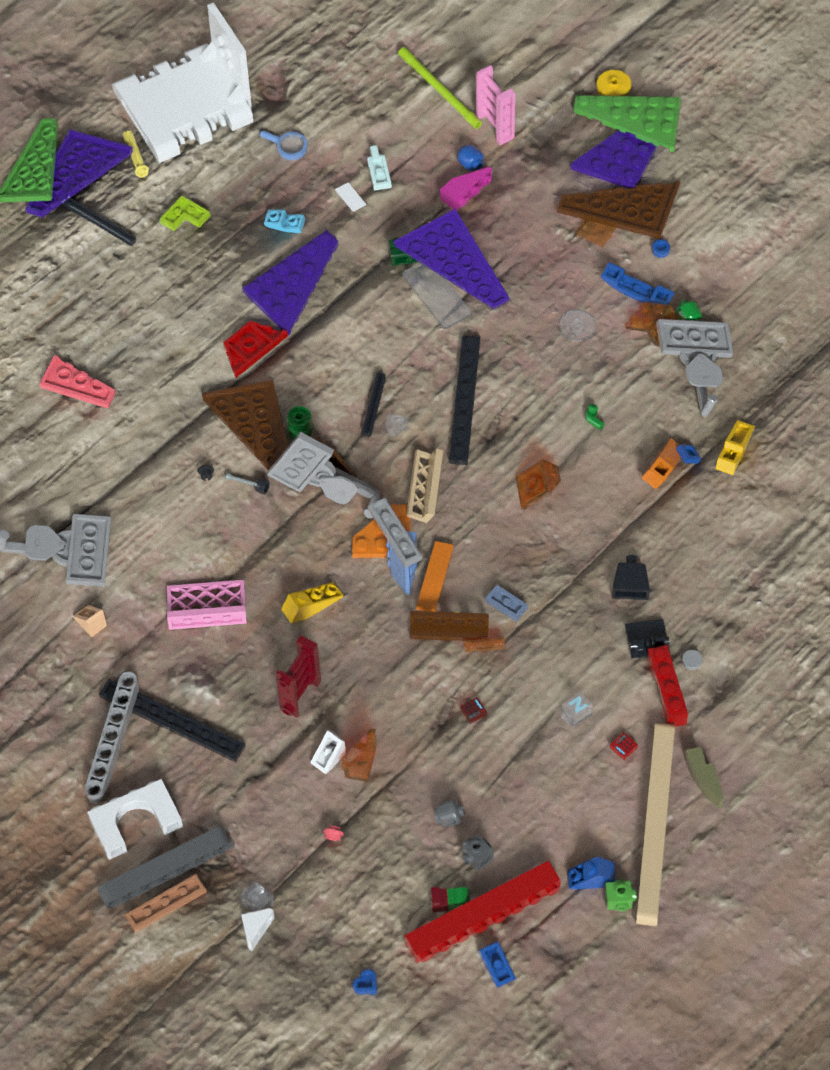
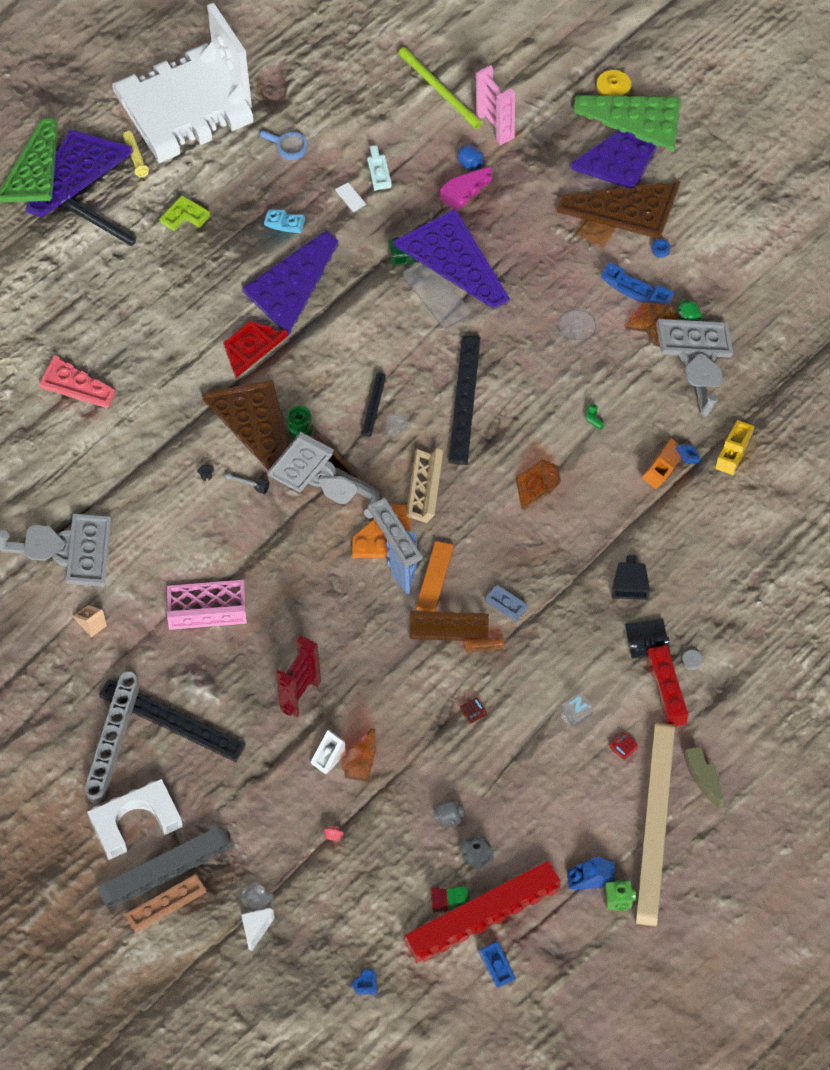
yellow slope [281,582,344,624] -> none

